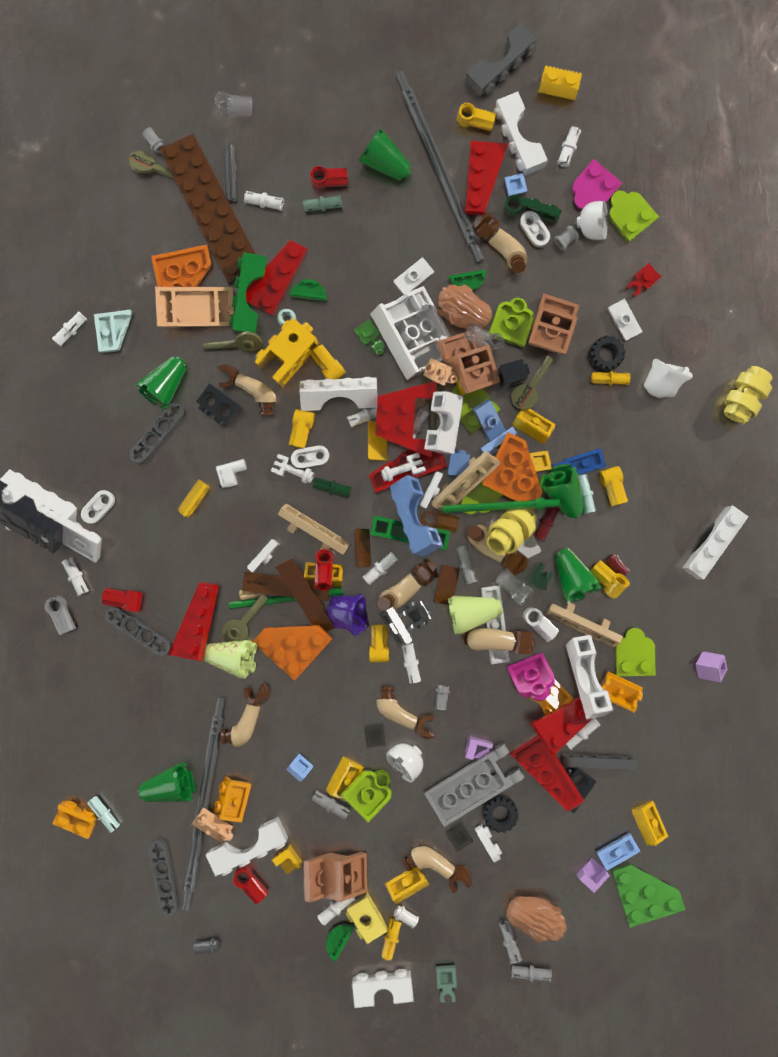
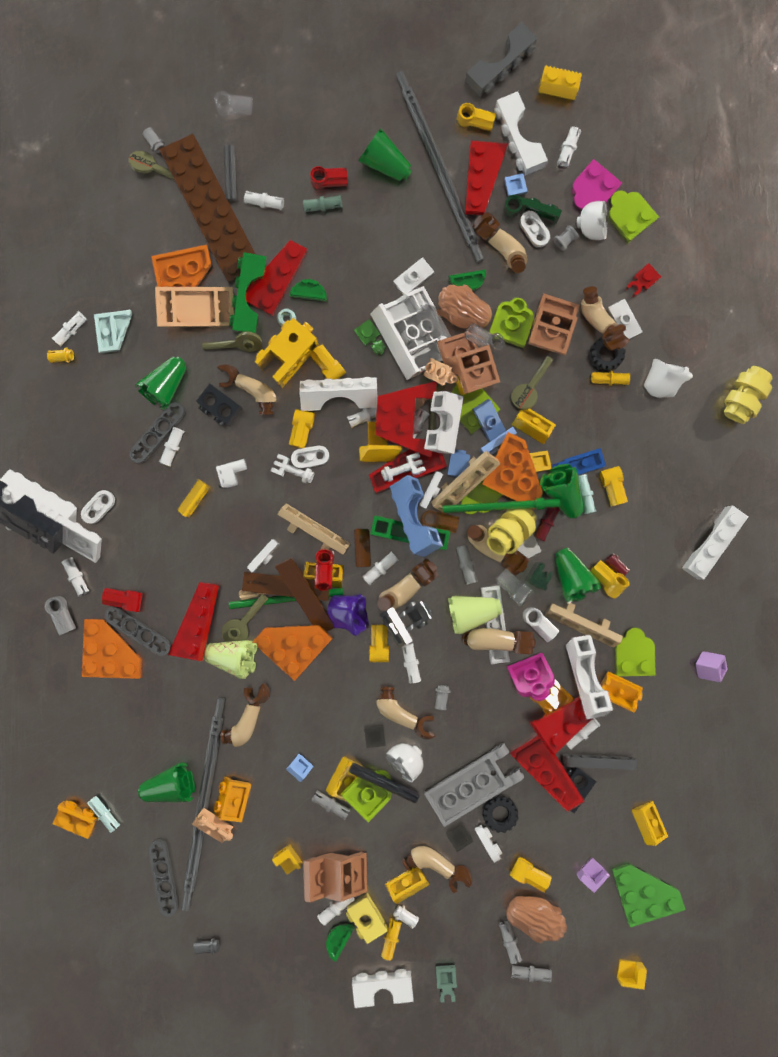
white arch [206,817,288,876] -> none
red piece [233,865,269,904] -> none
dark green axle [313,477,351,498] -> none
reddish brown slope [433,564,460,605] -> none
lavender panel [464,736,493,760] -> none
black brick [497,359,530,390] -> none
light blue plate [596,833,641,870] -> none
none -> yellow pin [47,348,74,363]
none -> orange plate [82,619,142,679]
none -> white pin [159,427,185,466]
none -> black axle [349,763,420,803]
none -> yellow slope [359,445,402,462]
none -> yellow piece [510,857,552,892]
none -> piece [581,286,630,350]
none -> yellow panel [617,960,647,989]

